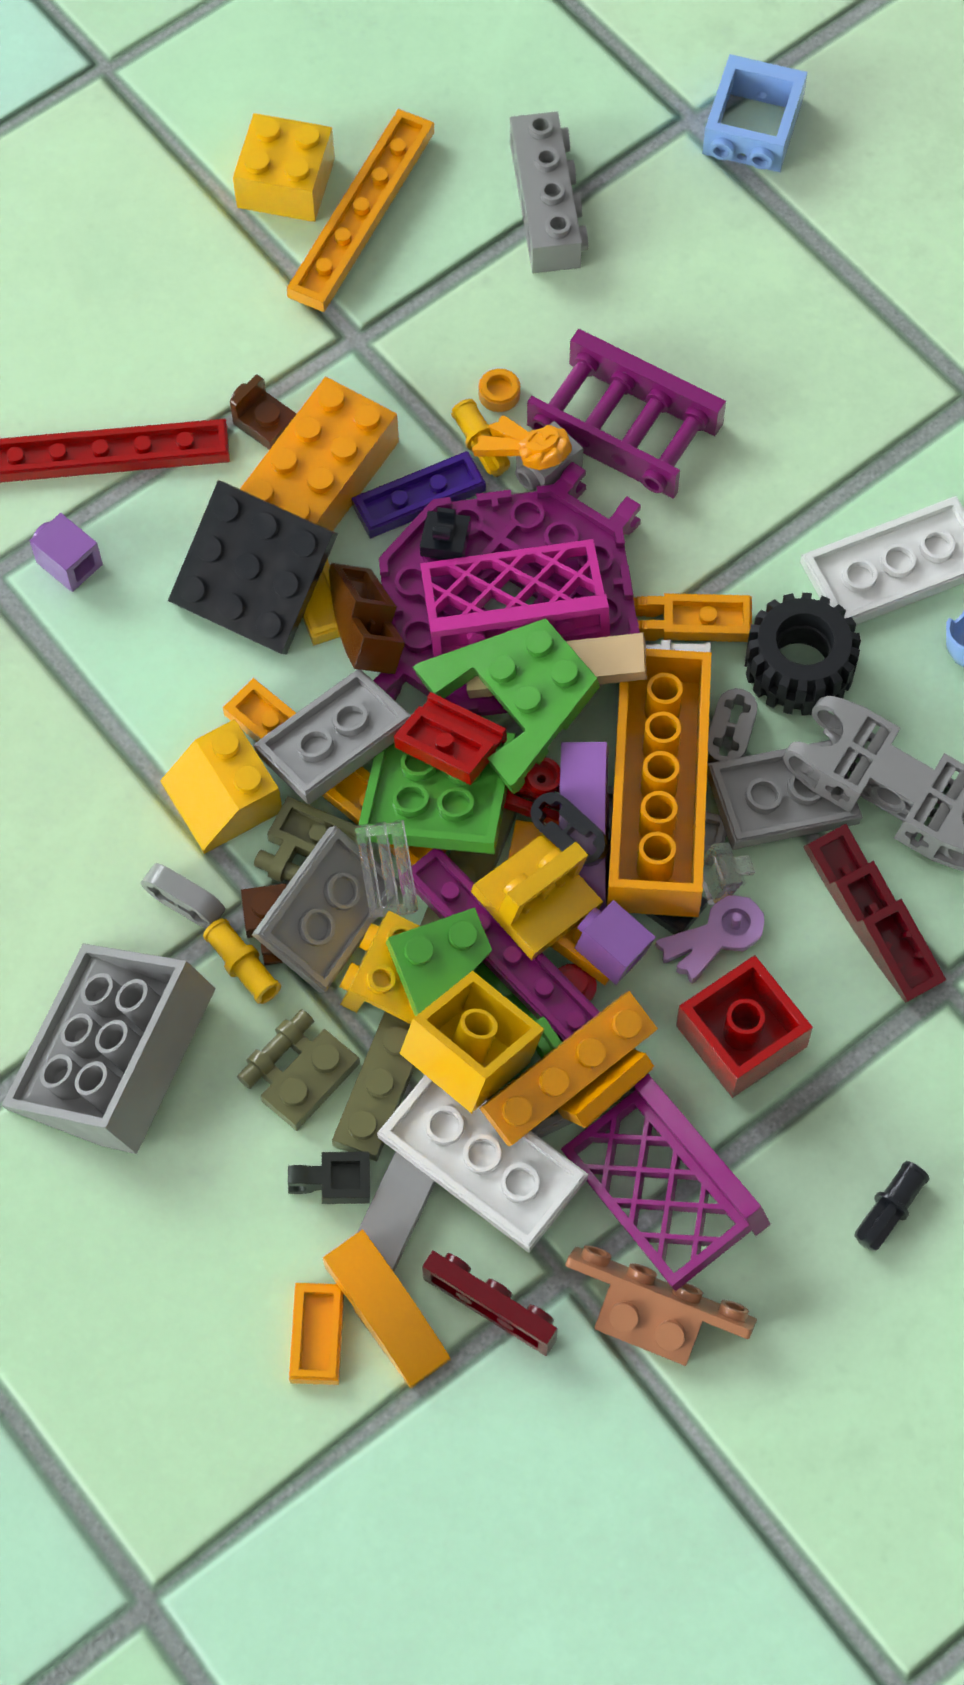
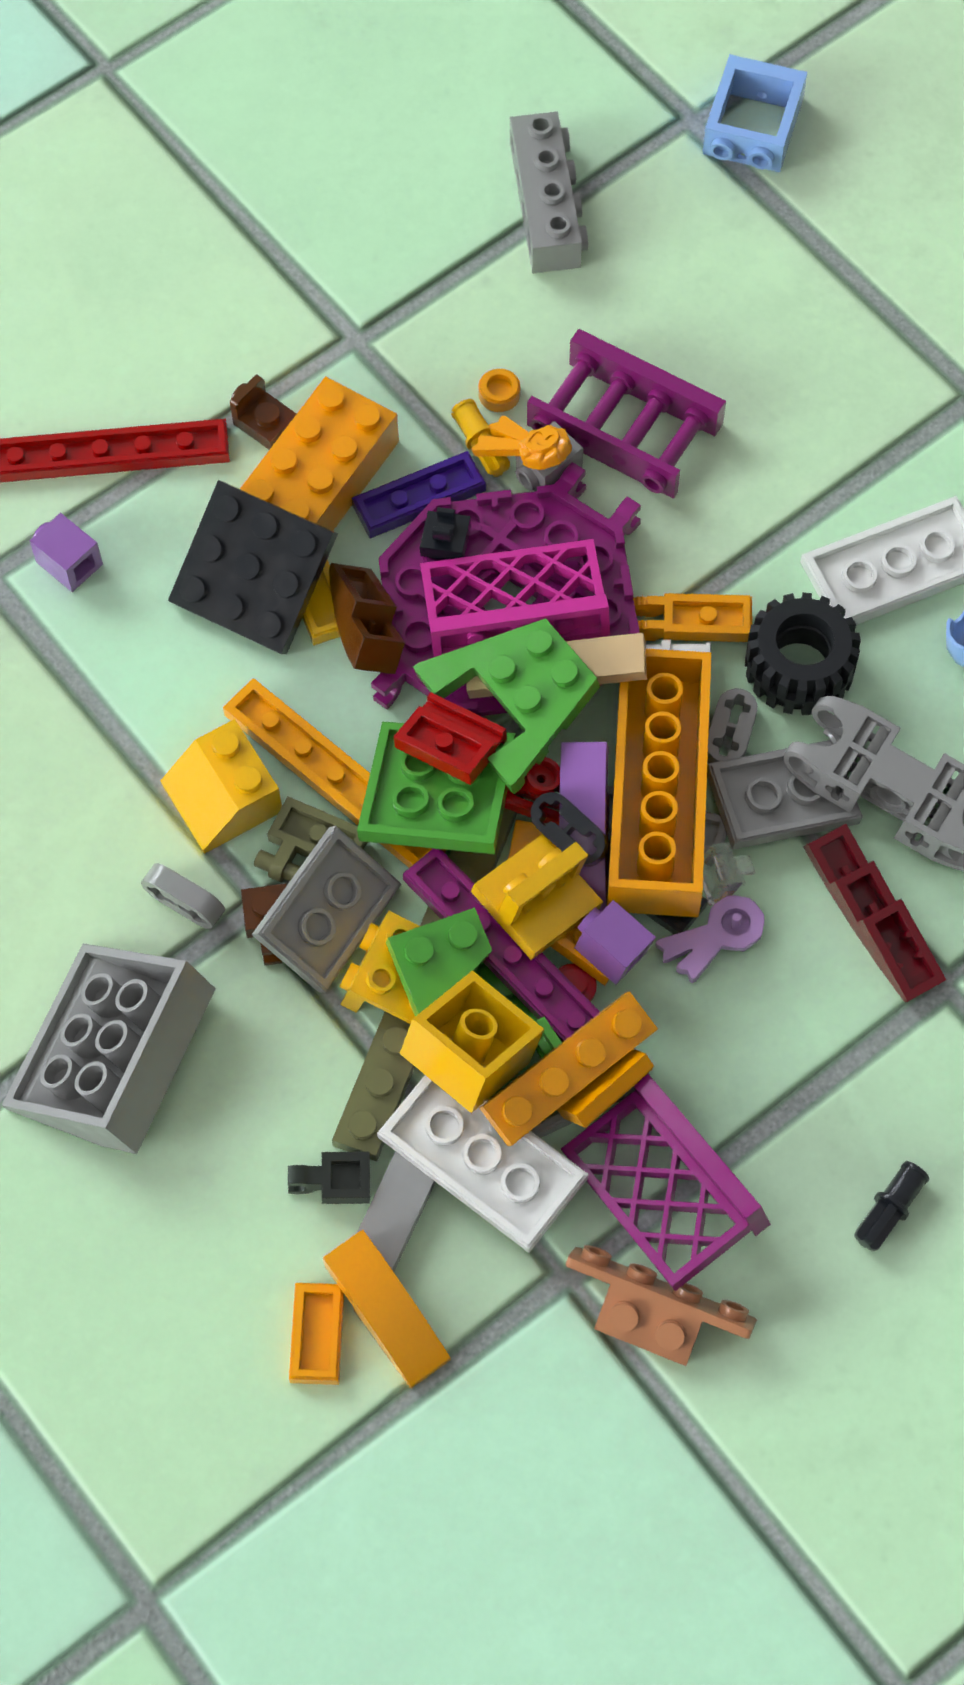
yellow pin [203,918,281,1004] -> none
yellow brick [233,113,335,222] -> none
olive plate [237,1009,360,1131] -> none
light grey tile [253,669,411,805] -> none
light orange plate [287,109,434,312] -> none
clear tile [355,820,418,918] -> none
dark red plate [422,1250,558,1356] -> none
red brick [676,955,813,1098] -> none

